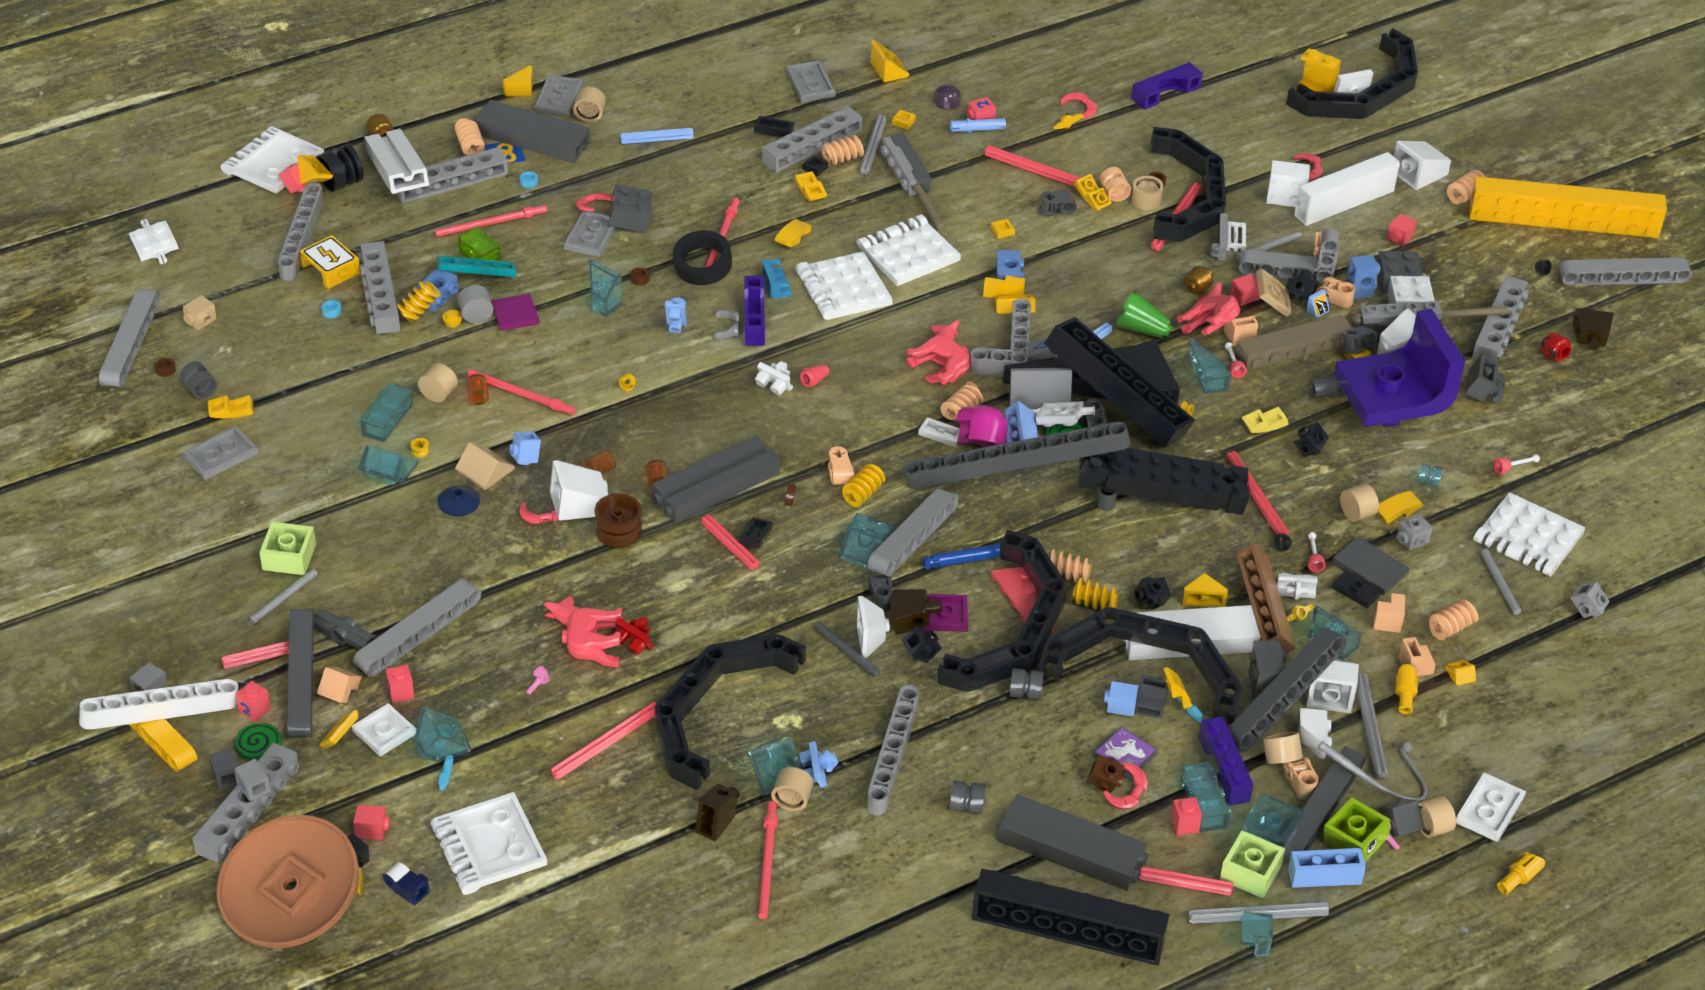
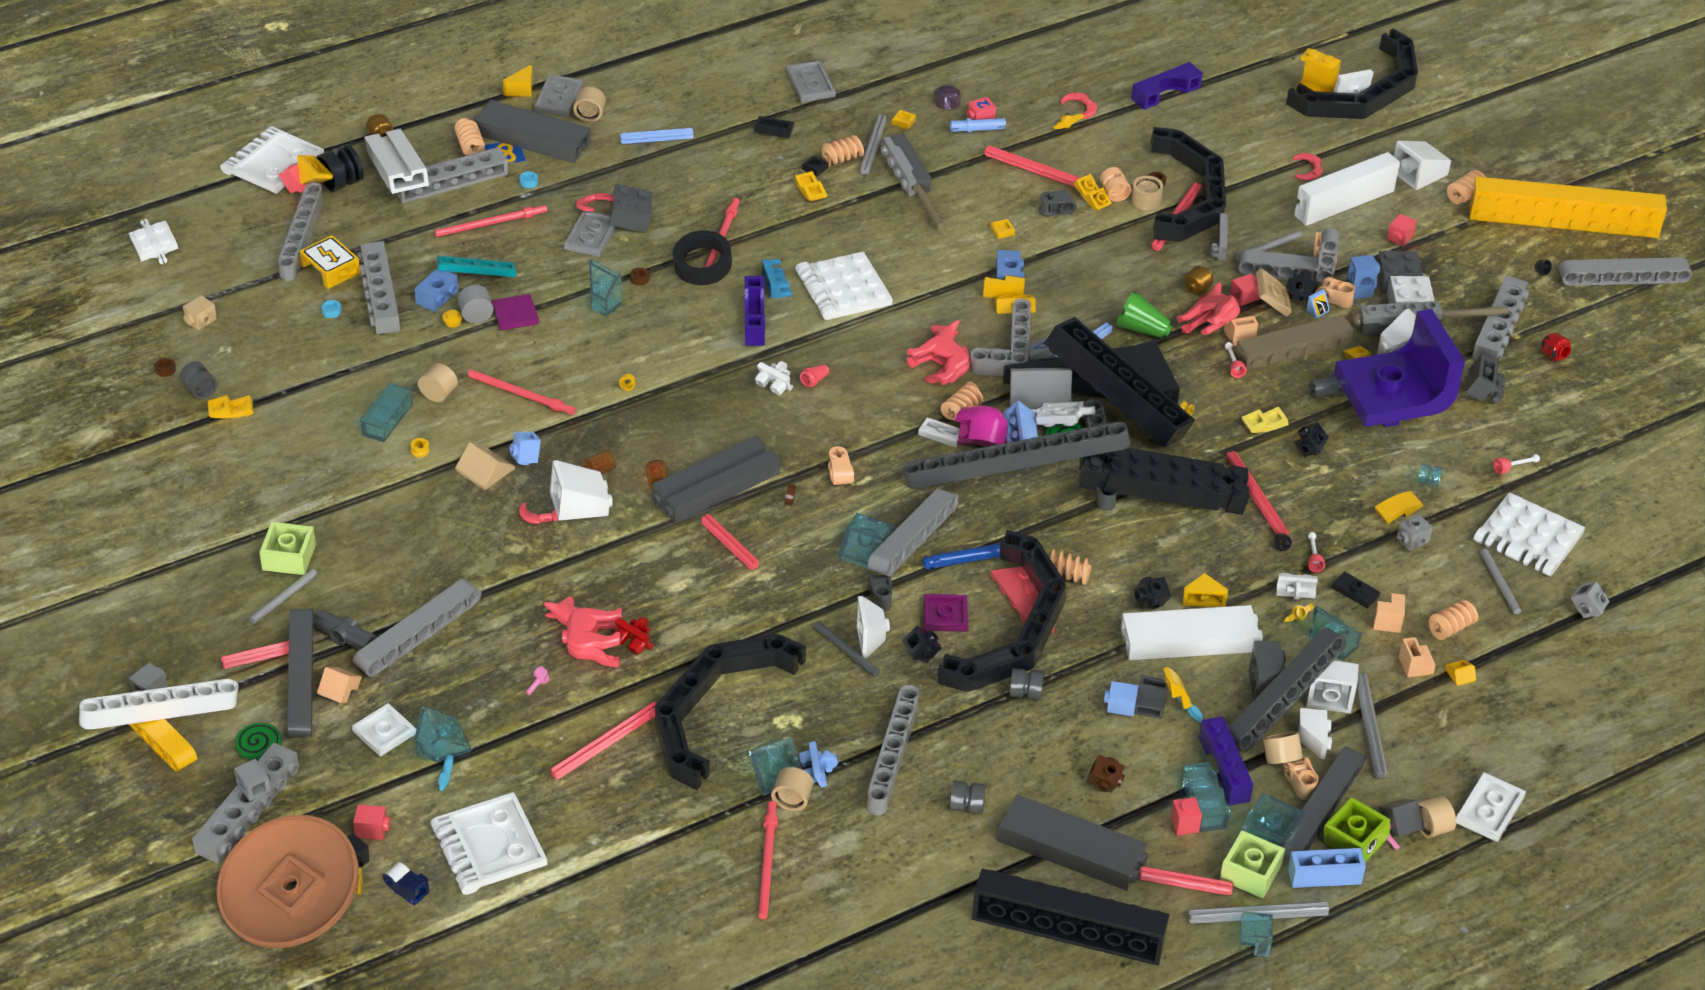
light grey beam [99,289,160,387] -> none
light grey tile [182,426,259,480] -> none
dark grey brick [209,749,238,790] -> none
coral brick [236,681,271,722] -> none
yellow tile [319,710,358,748] -> none
clear light blue slope [358,445,419,485] -> none
coral brick [386,664,414,703] -> none
yellow piece [397,281,441,323] -> none
dark blue dish [438,485,480,516] -> none
clear neon green brick [458,227,502,261] -> none
clear orange brick [466,374,489,405] -> none
reddish brown wheel [594,493,642,547] -> none
light blue hips [665,297,687,333] -> none
dark brown torso [695,784,740,841] -> none
light grey cap [714,310,740,339] -> none
black plate [739,517,773,549] -> none
light grey brick [762,106,862,173] -> none
yellow slope [774,219,812,247] -> none
yellow piece [842,464,885,508] -> none
white hinge [856,214,961,286] -> none
yellow slope [870,39,910,82] -> none
dark brown torso [890,589,942,635] -> none
black piece [1038,607,1241,723] -> none
yellow piece [1071,577,1119,610] -> none
tile [1093,726,1157,780] -> none
coral piece [1103,763,1148,809] -> none
clear light blue slope [1188,339,1232,394] -> none
white tile [1226,221,1246,252] -> none
medium nougat brick [1236,543,1296,654] -> none
white brick [1266,160,1310,207] -> none
light grey piece [1317,741,1427,802] -> none
dark grey tile [1332,536,1410,595] -> none
tan piece [1340,483,1379,522] -> none
dark grey piece [1342,325,1379,354] -> none
yellow arm [1395,664,1418,714] -> none
yellow arm [1497,852,1545,895] -> none
dark brown torso [1572,308,1614,350] -> none

